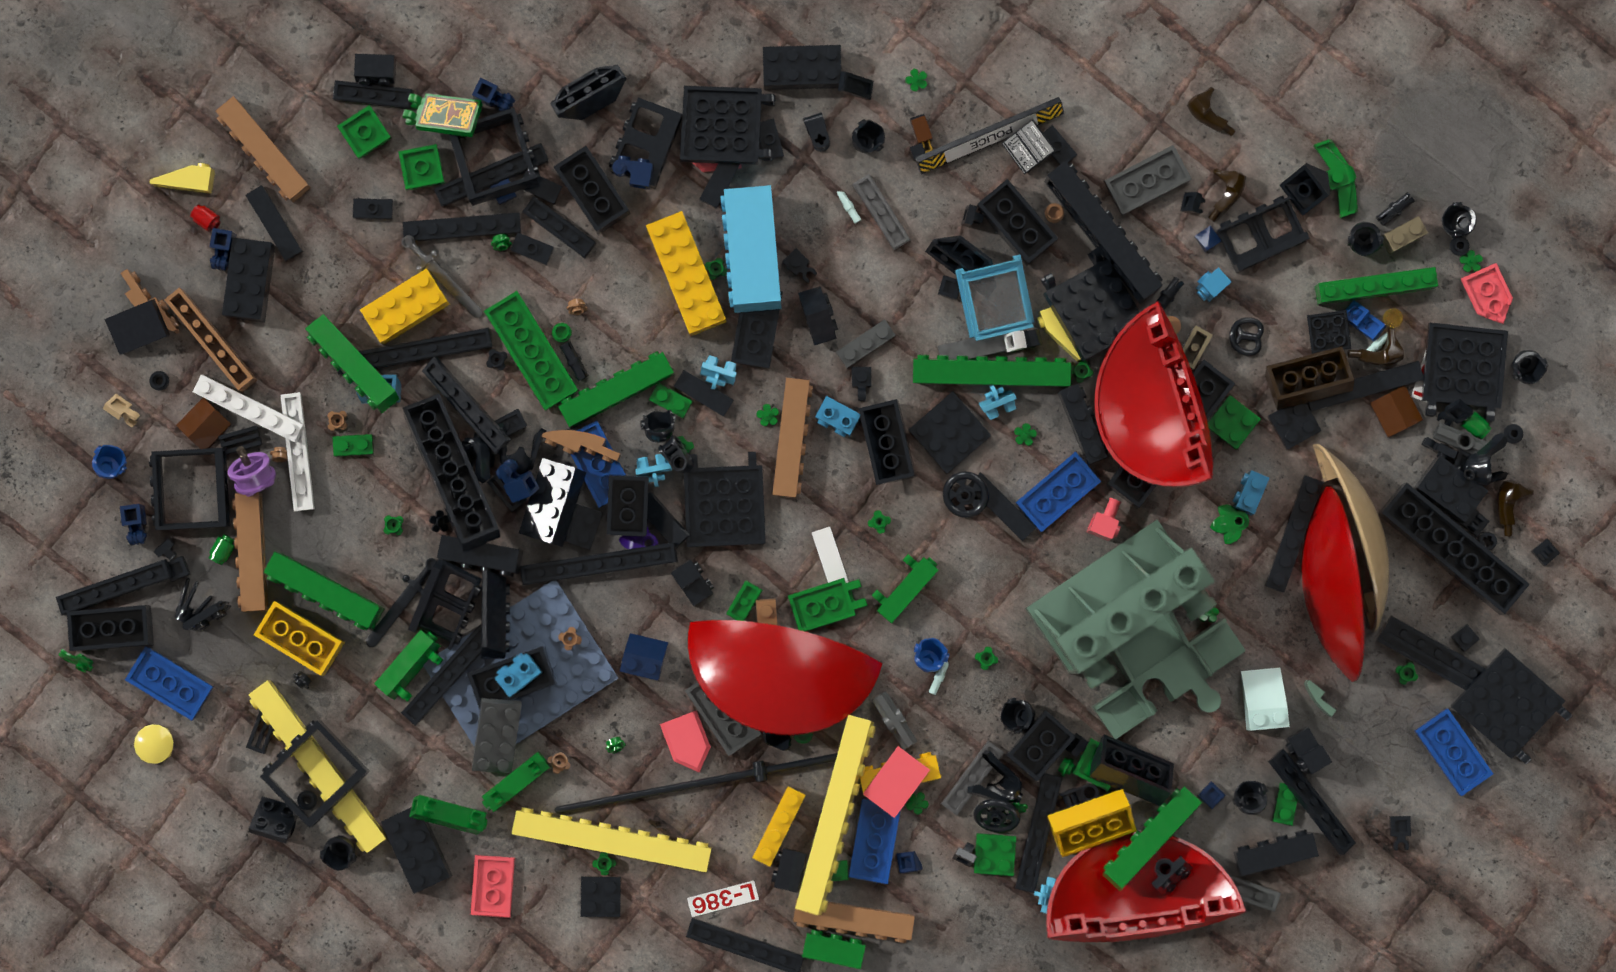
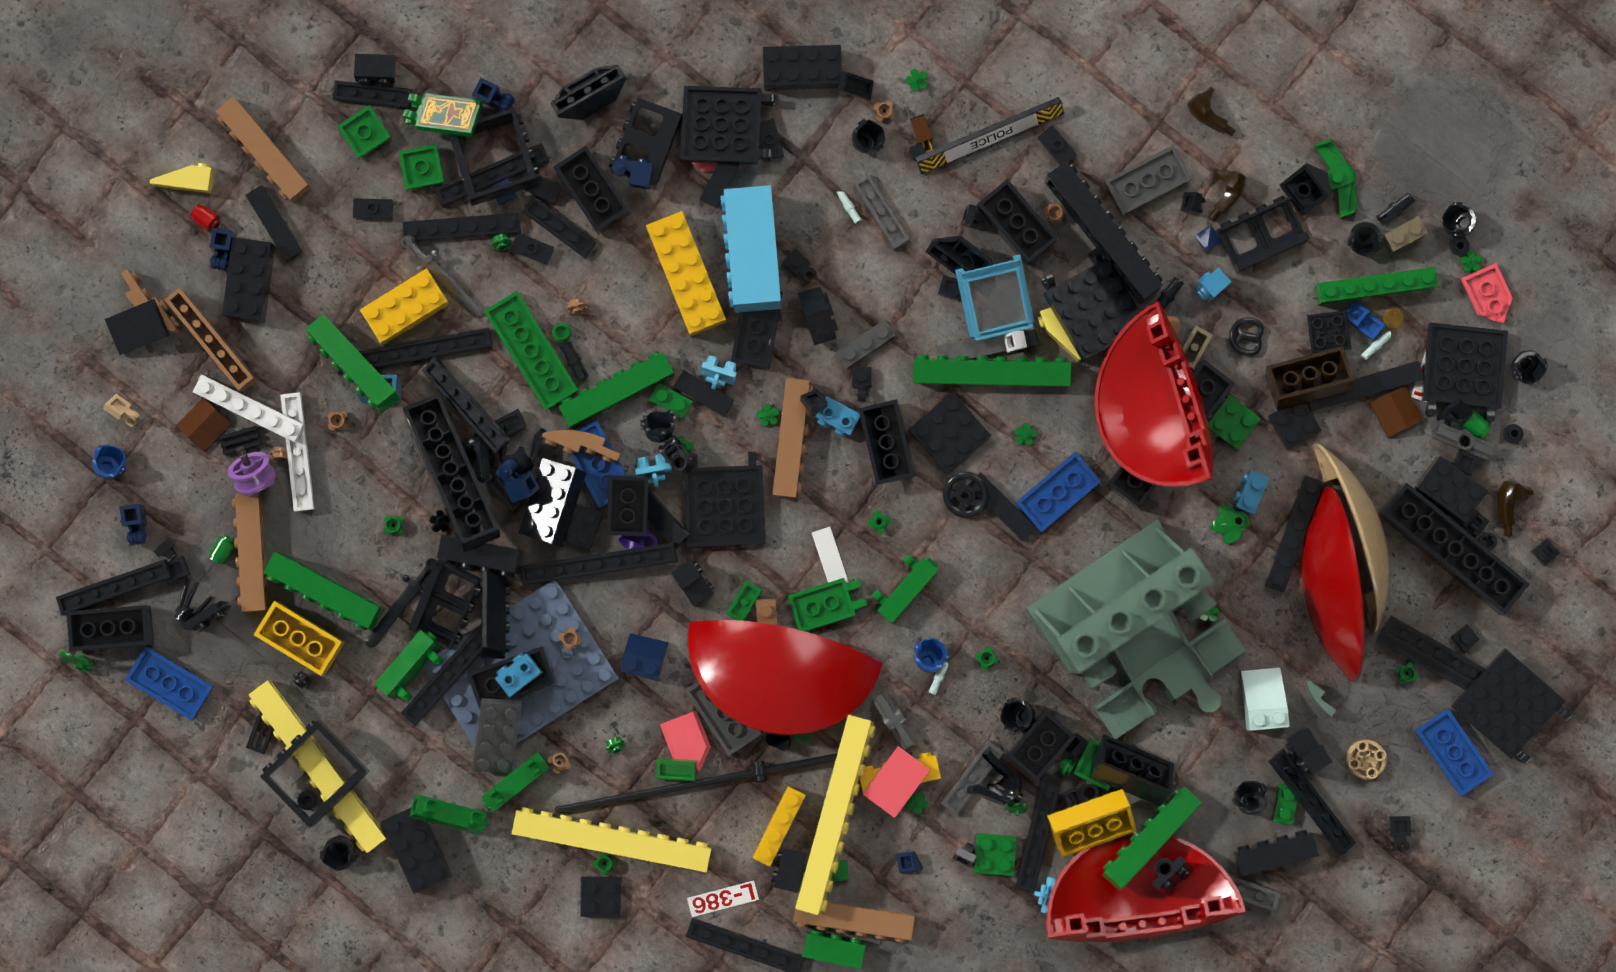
light yellow dish [134,724,174,764] -> none
black plate [149,371,169,391] -> none
black window [149,448,230,530] -> none
black plate [248,796,298,843] -> none
green plate [333,434,374,457] -> none
coral tile [471,855,515,918] -> none
black plate [486,349,508,371] -> none
green plate [705,258,727,280] -> none
black piece [803,112,830,152] -> none
blue plate [849,798,901,884] -> none
black plate [973,799,1021,833] -> none
medium azure hips [979,385,1017,420] -> none
light grey tile [1001,119,1056,175] -> none
black brick [1058,384,1109,465] -> none
green plate [1071,360,1093,383] -> none
coral brick [1087,498,1121,541] -> none
dark blue tile [1197,781,1226,809] -> none
dark brown animal [1347,328,1404,366] -> none
black plate [1421,437,1458,460] -> none
black piece [1464,433,1508,485] -> none
none -> green tile [656,758,697,781]
none -> black plate [800,389,828,414]
none -> medium nougat plate [874,100,895,122]
none -> tan tile [1346,740,1387,779]

